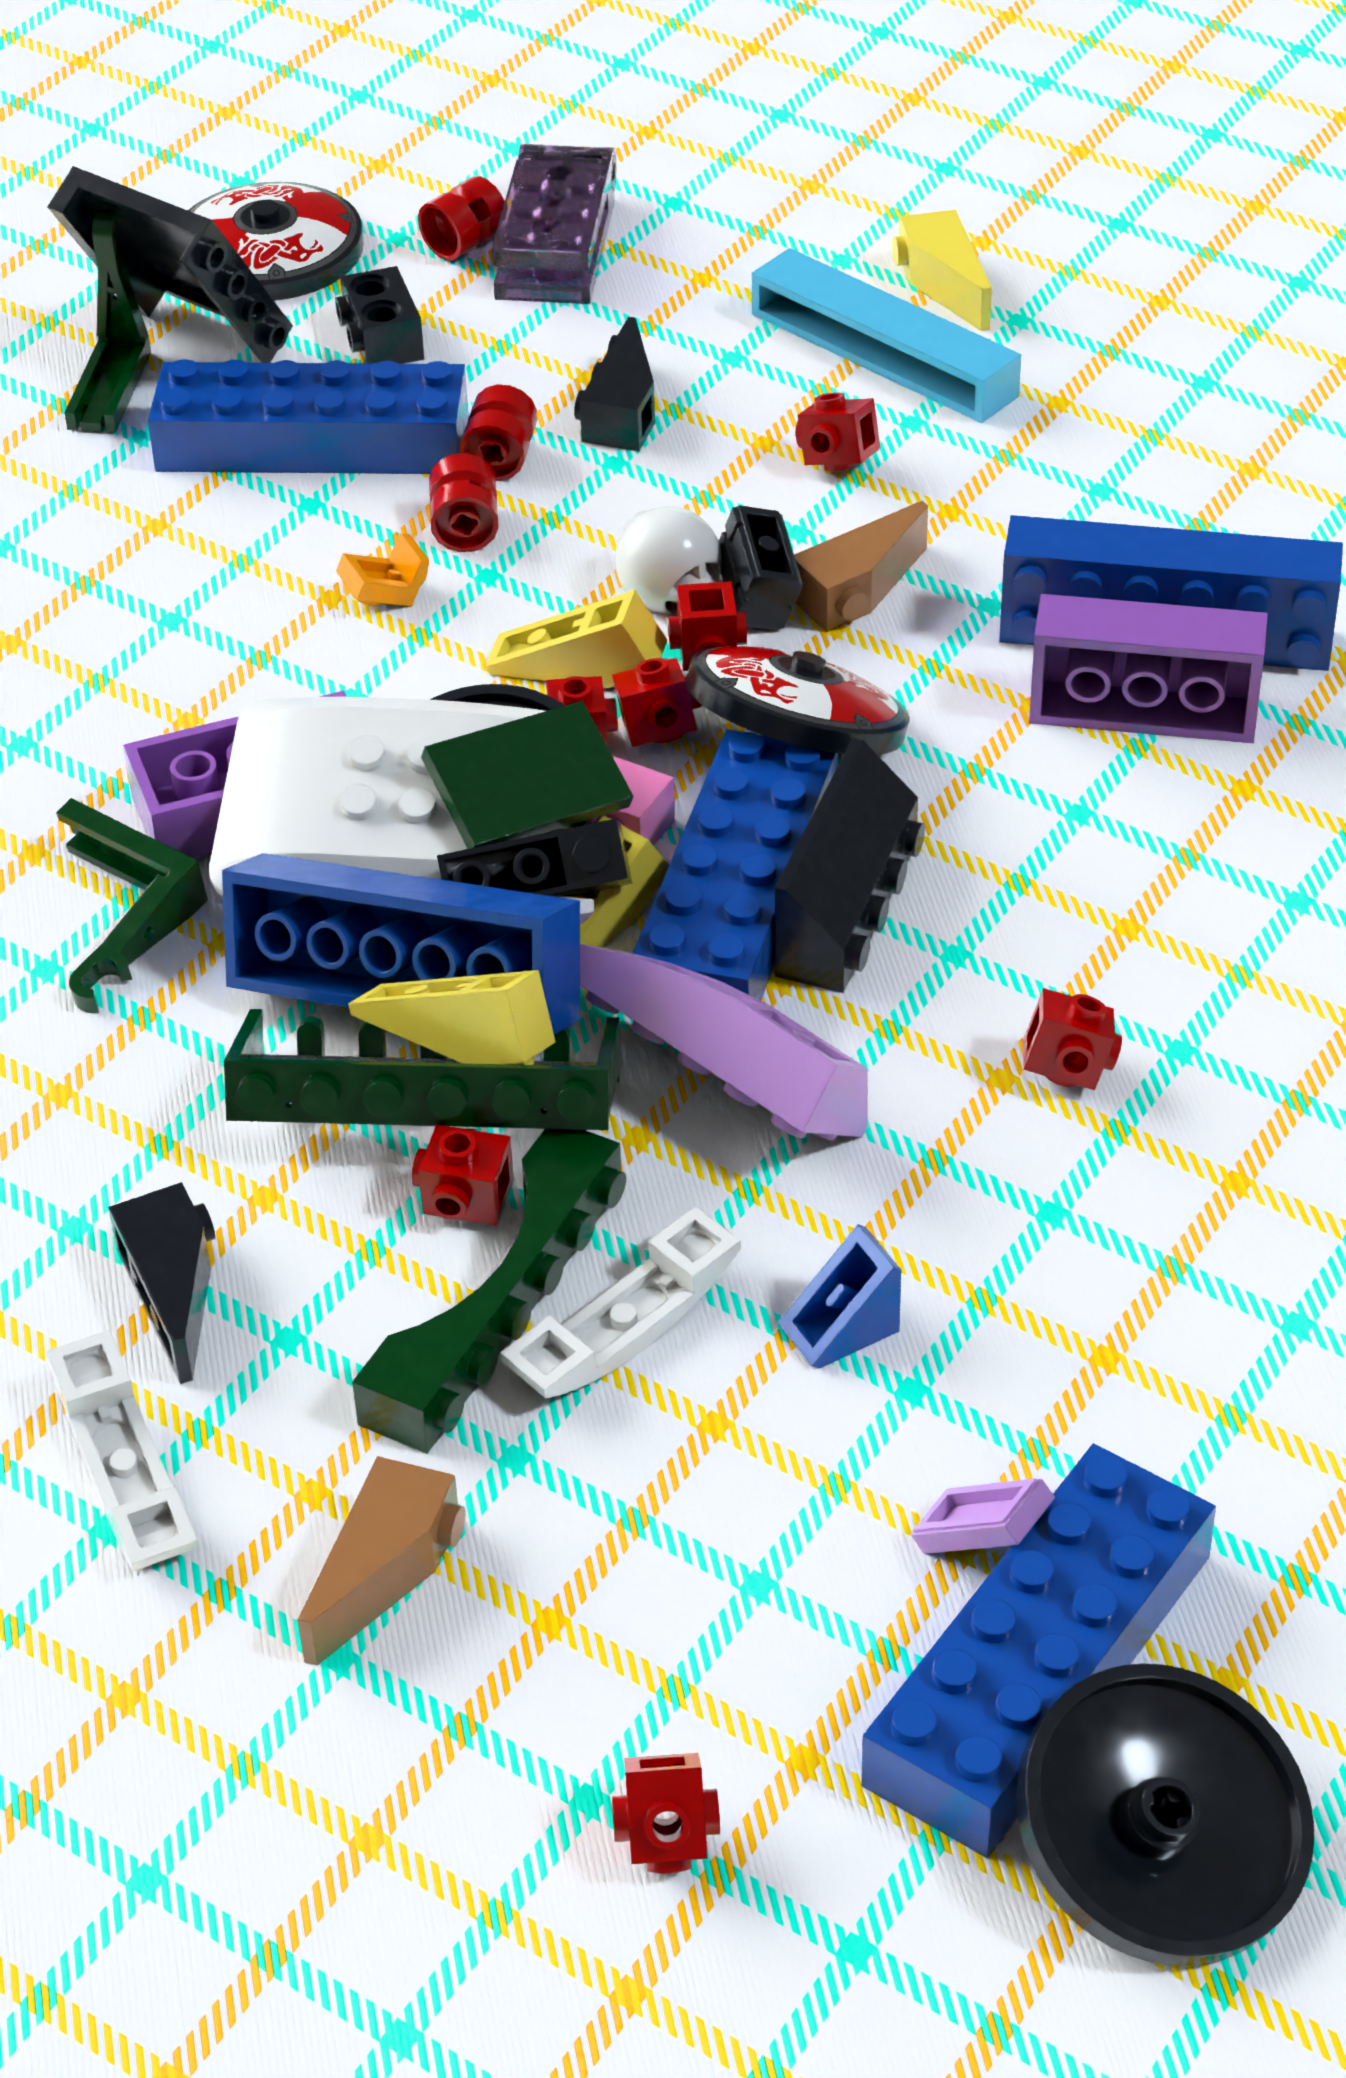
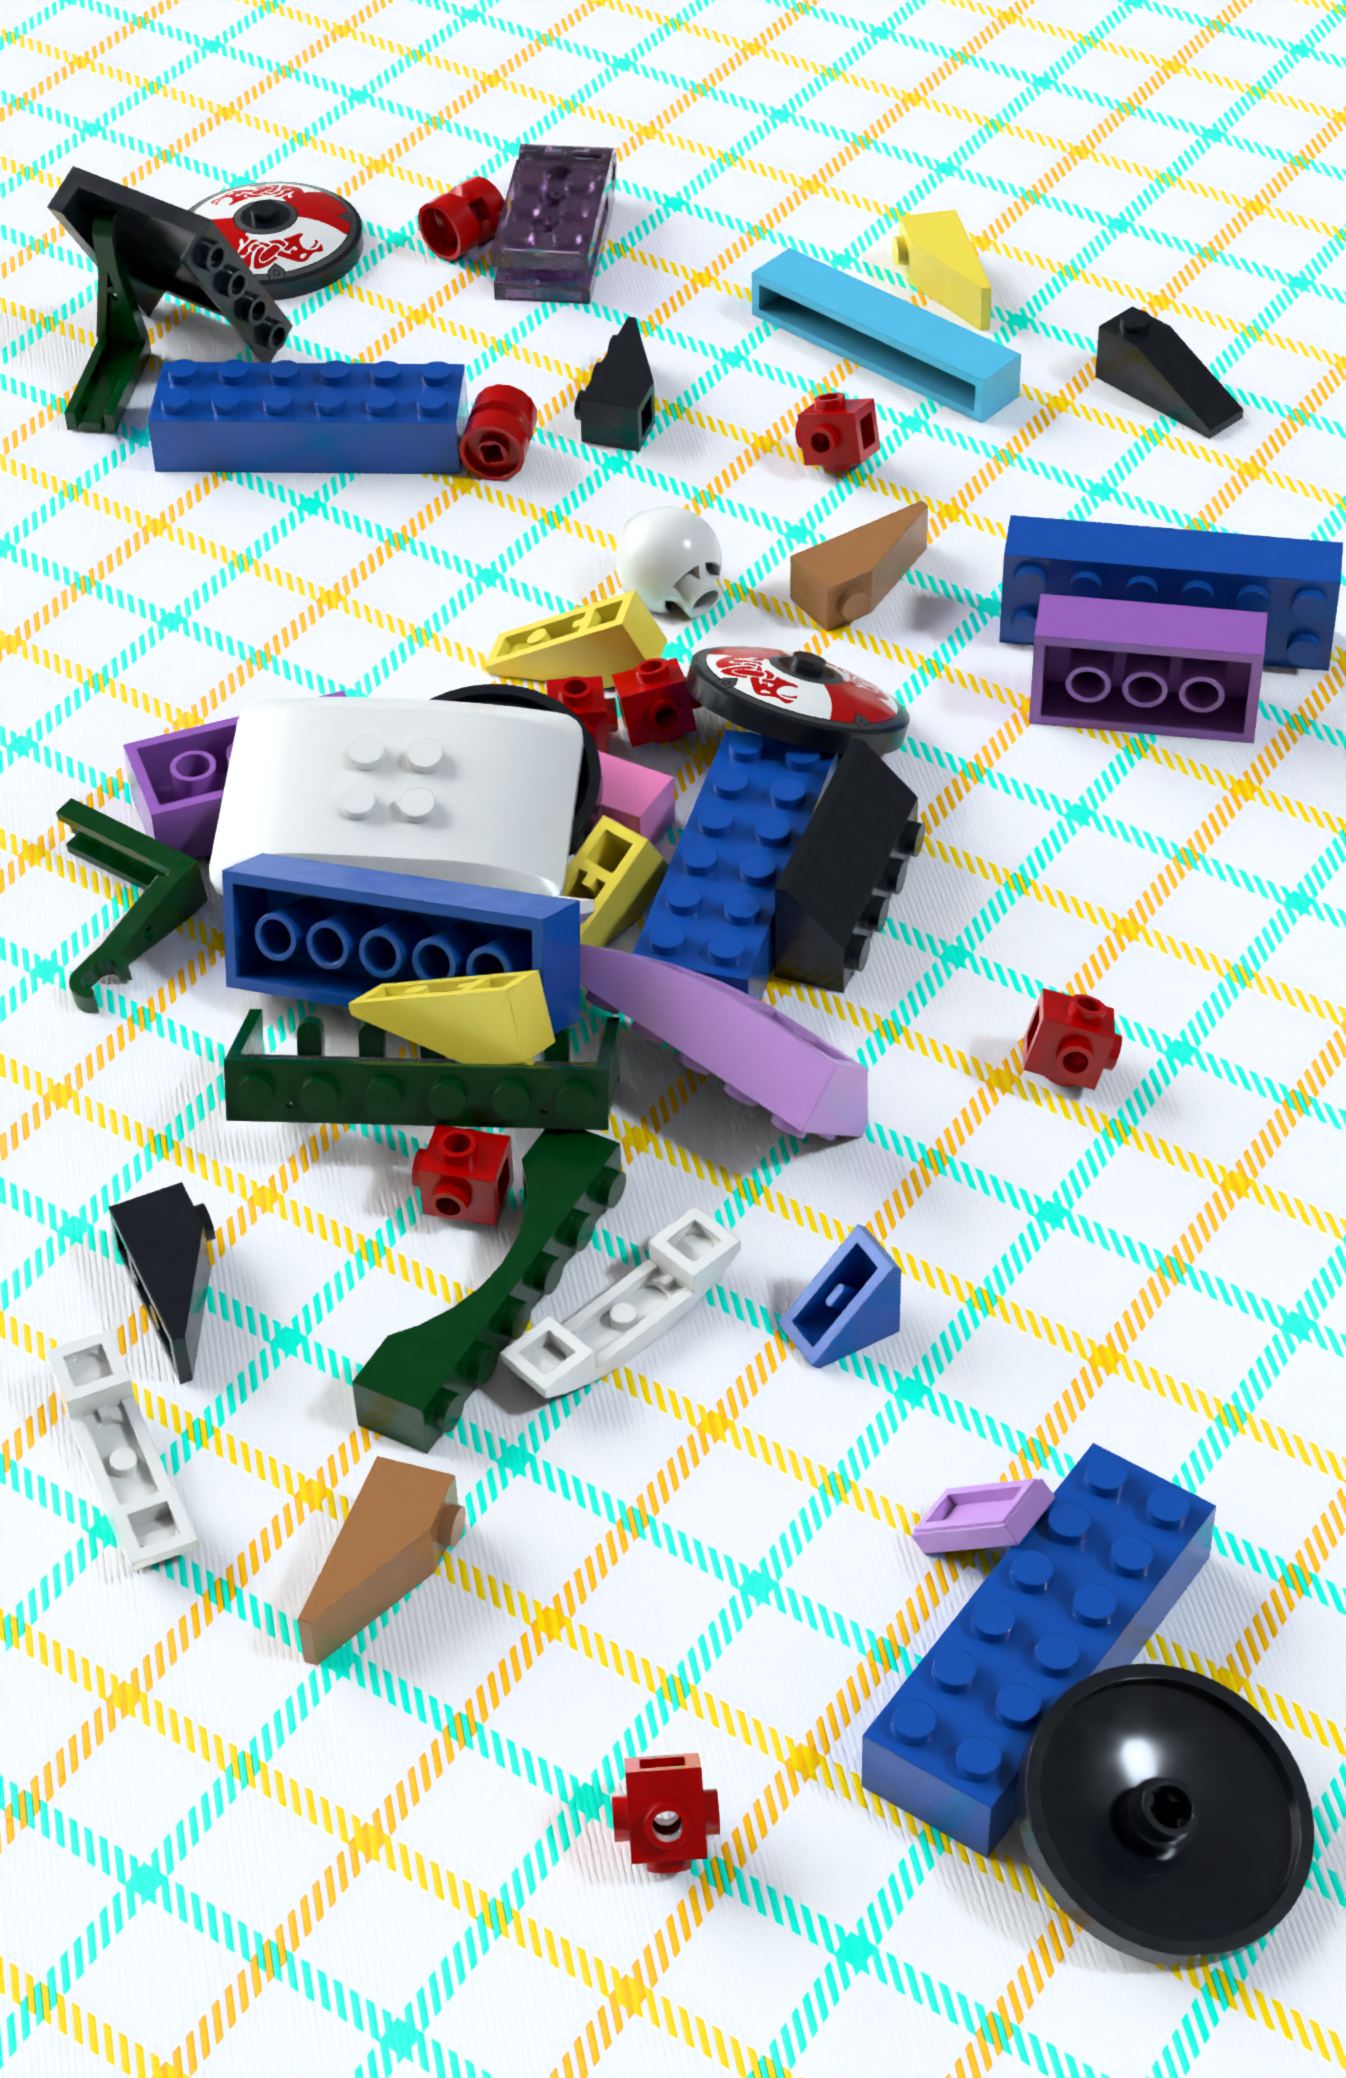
black brick [335,266,424,364] -> none
light orange bracket [336,533,429,606] -> none
dark green tile [421,701,634,849] -> none
red wheel [429,453,499,552] -> none
black slope [437,819,633,897] -> none
red brick [668,581,747,671] -> none
black brick [718,505,803,631] -> none
none -> black slope [1095,306,1244,439]

